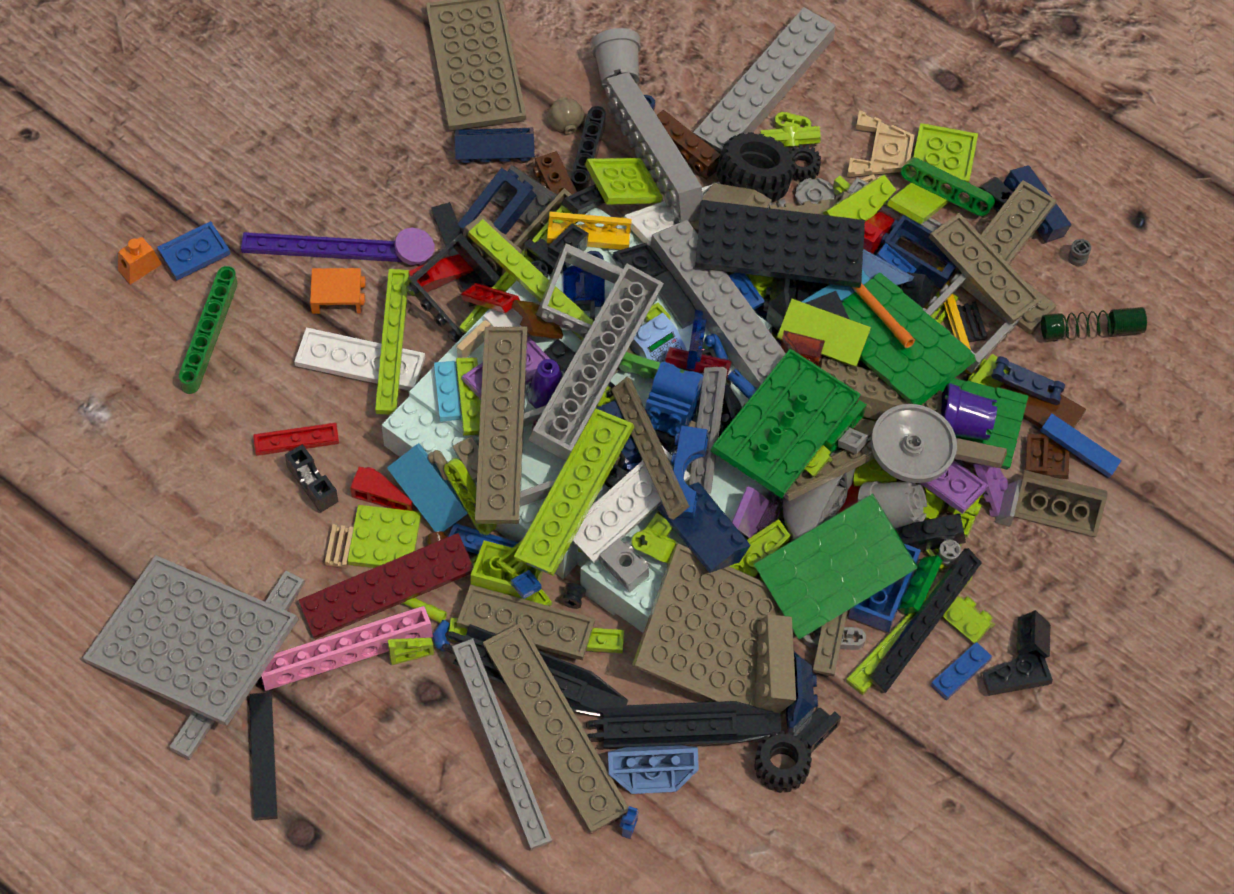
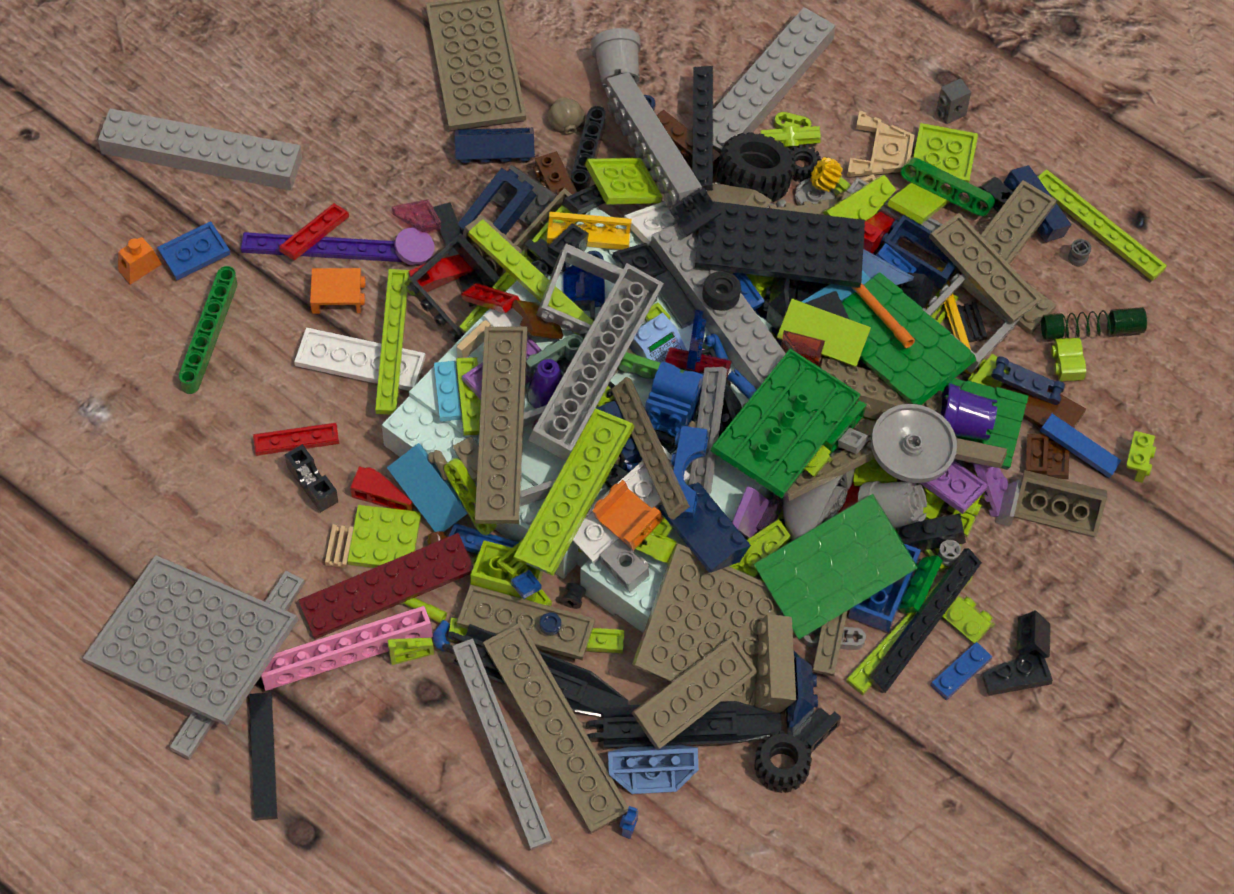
none -> light grey brick [98,109,302,191]
none -> red tile [279,203,349,261]
none -> clear pink wing [392,199,441,232]
none -> sand green plate [526,334,583,378]
none -> dark blue tile [540,612,561,636]
none -> orange panel [592,480,664,550]
none -> dark tan plate [632,636,758,750]
none -> black hinge [669,187,721,236]
none -> black plate [693,66,714,191]
none -> black tyre [702,271,741,311]
none -> yellow gear [810,157,843,192]
none -> dark grey brick [936,78,971,124]
none -> lime plate [1038,169,1167,281]
none -> lime brick [1051,338,1086,381]
none -> lime bracket [1126,431,1156,483]

